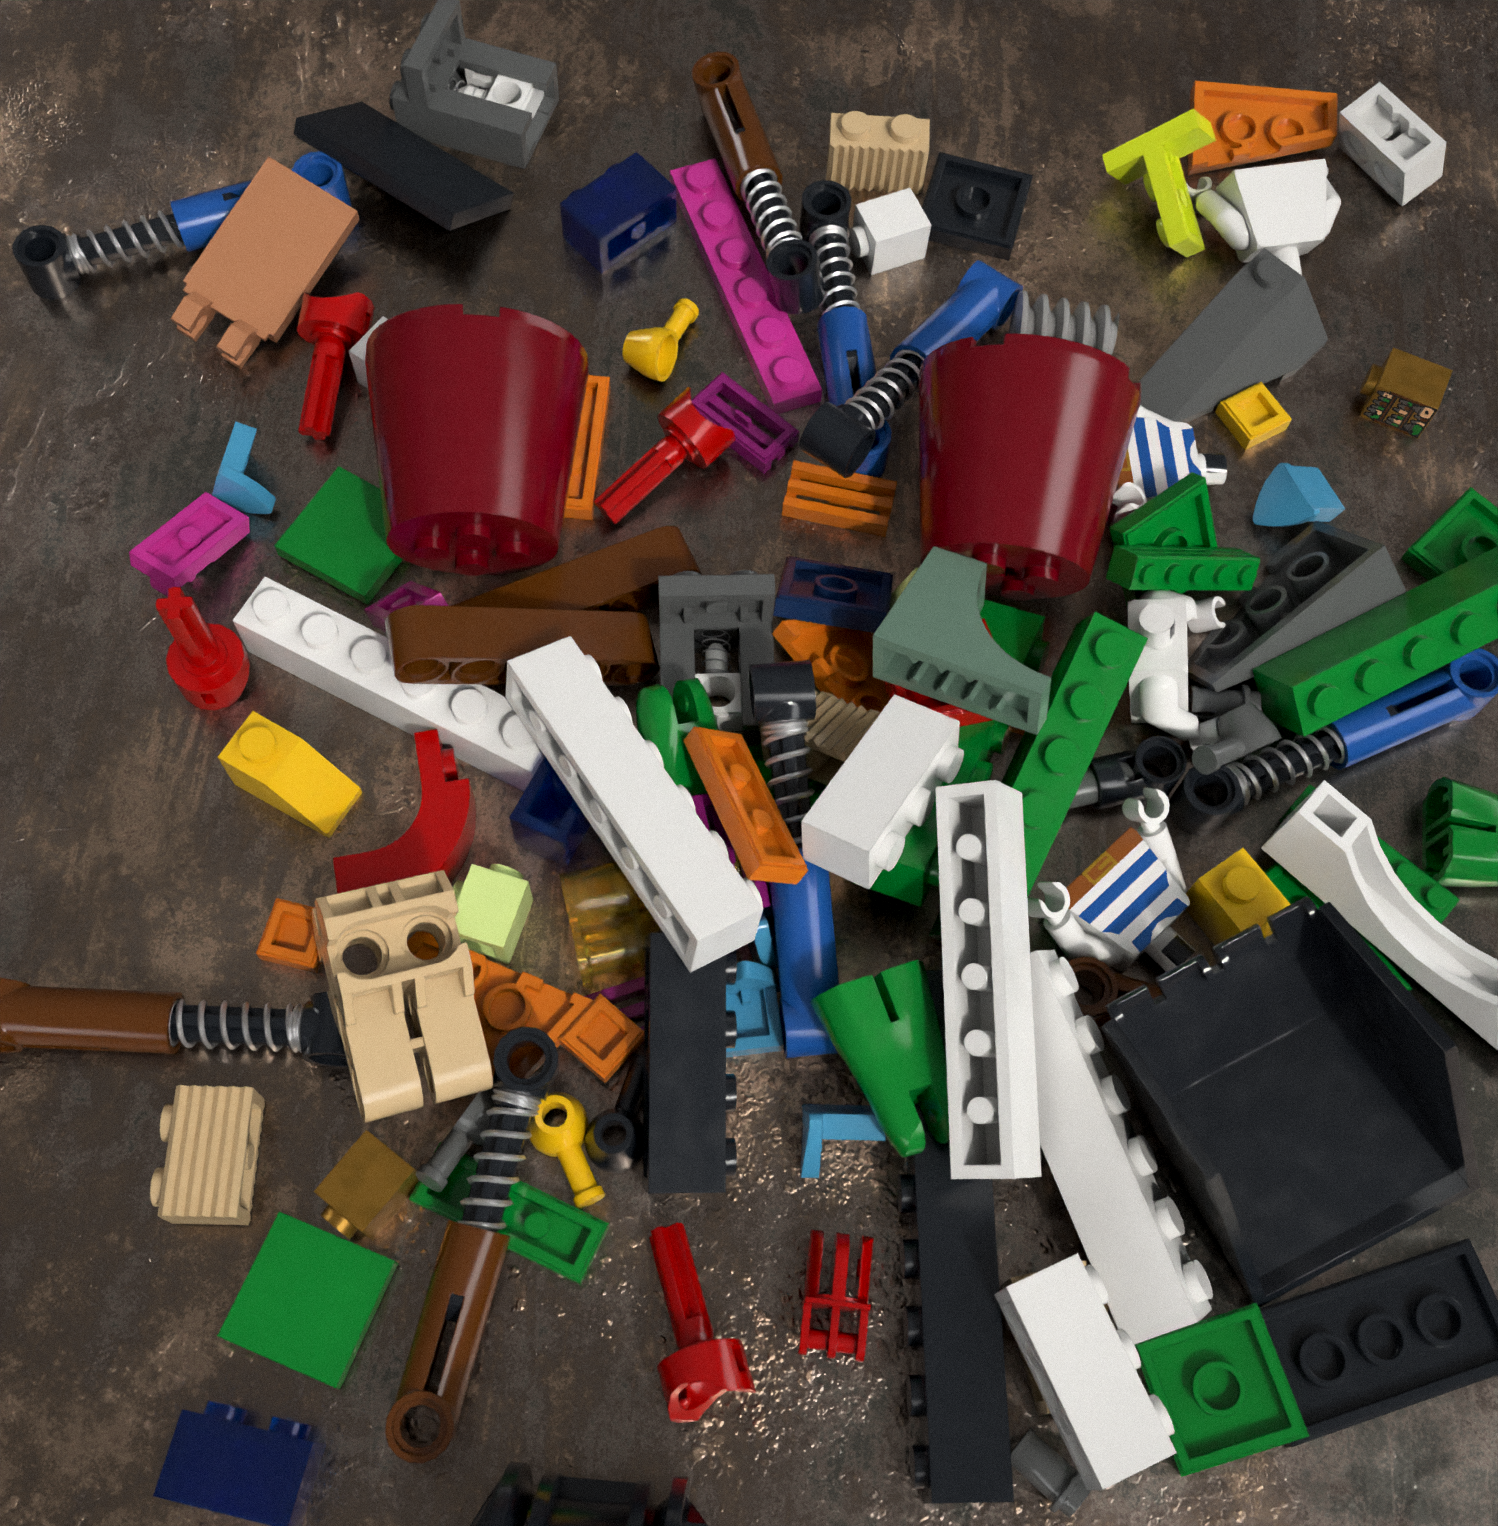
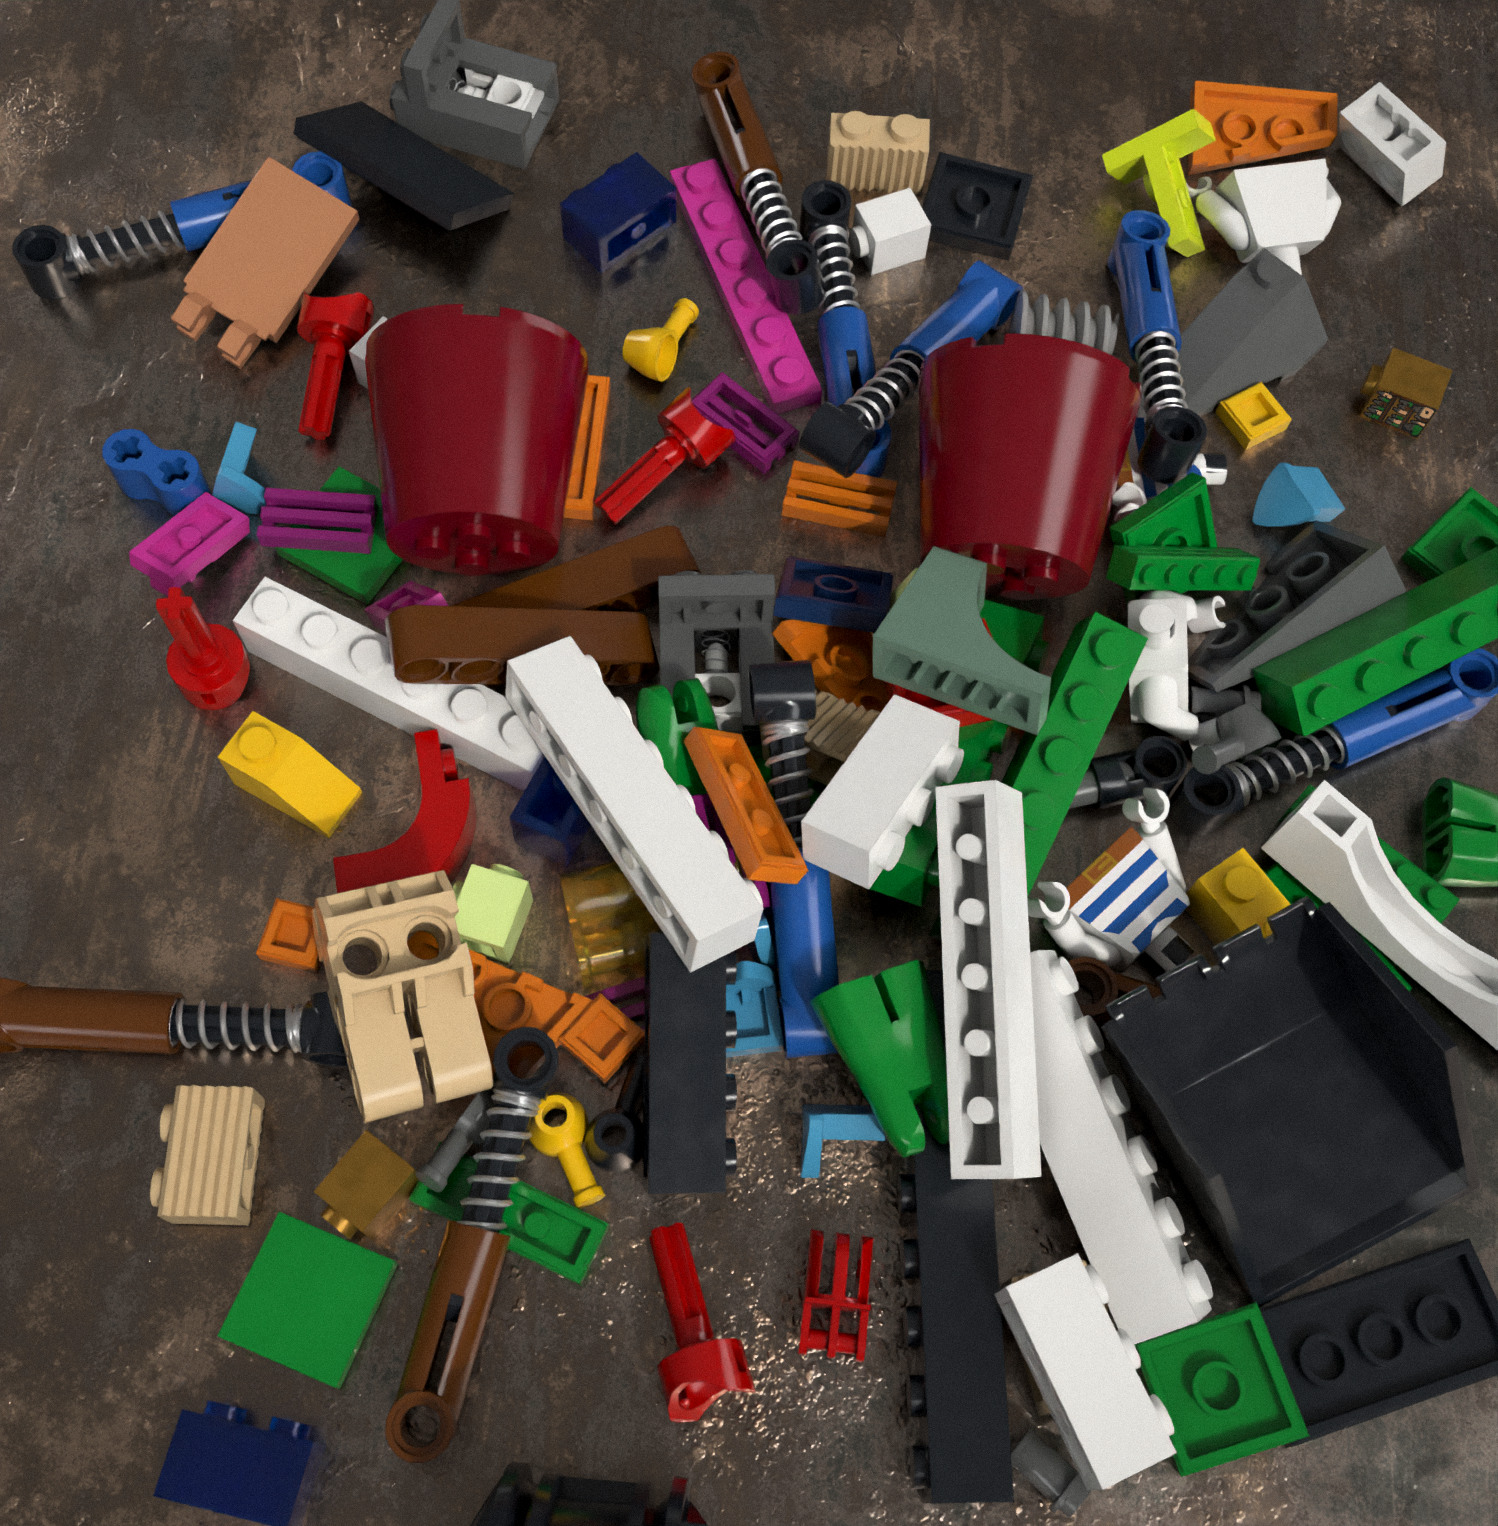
none -> blue axle [102,429,212,517]
none -> magenta tile [256,488,378,554]
none -> piece [1107,210,1207,484]

